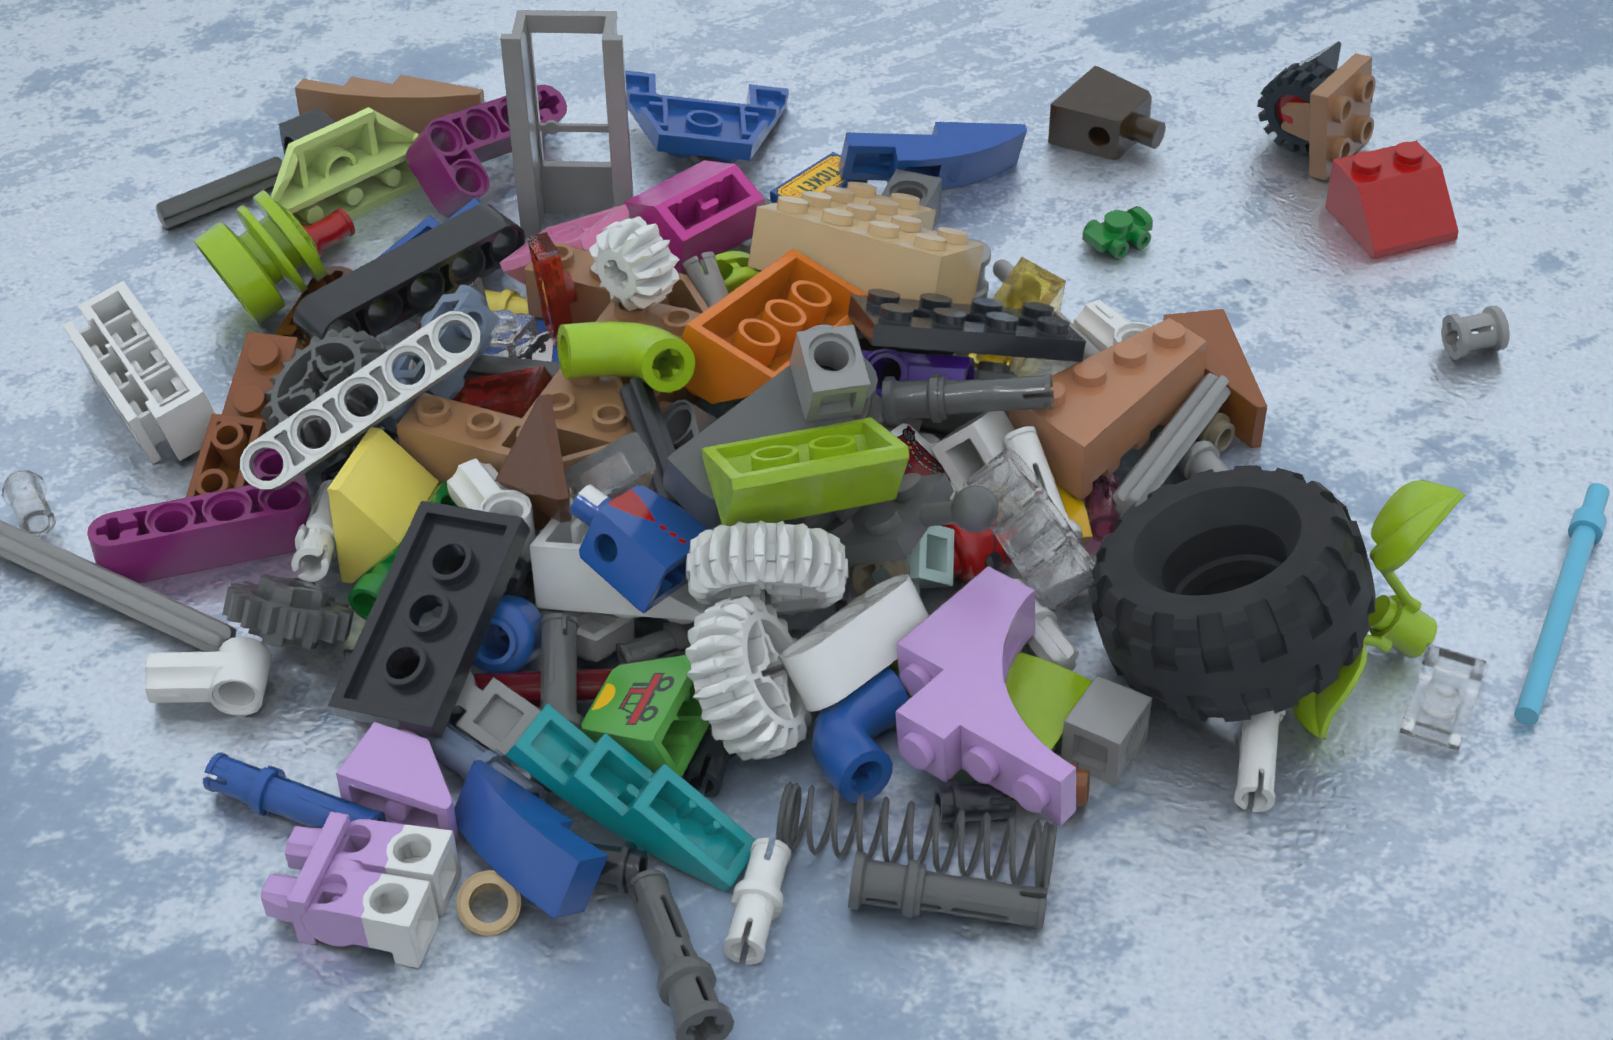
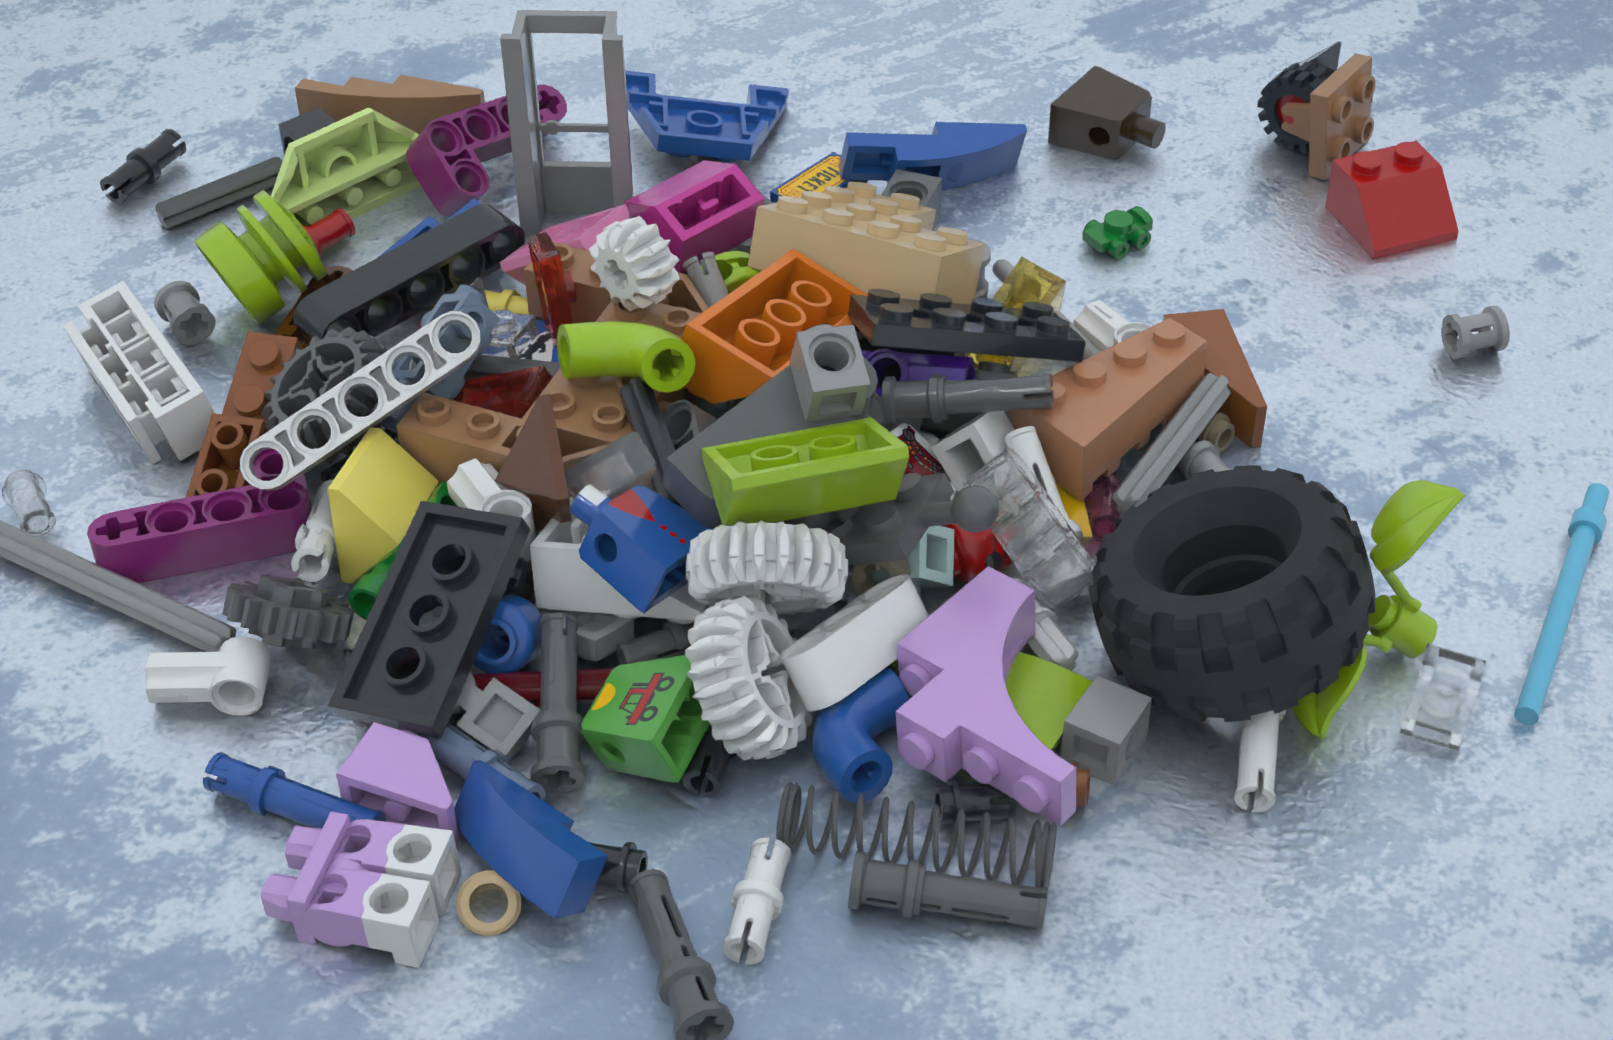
teal slope [505,703,756,892] -> none
none -> black pin [100,129,187,204]
none -> light grey bush [154,281,215,345]

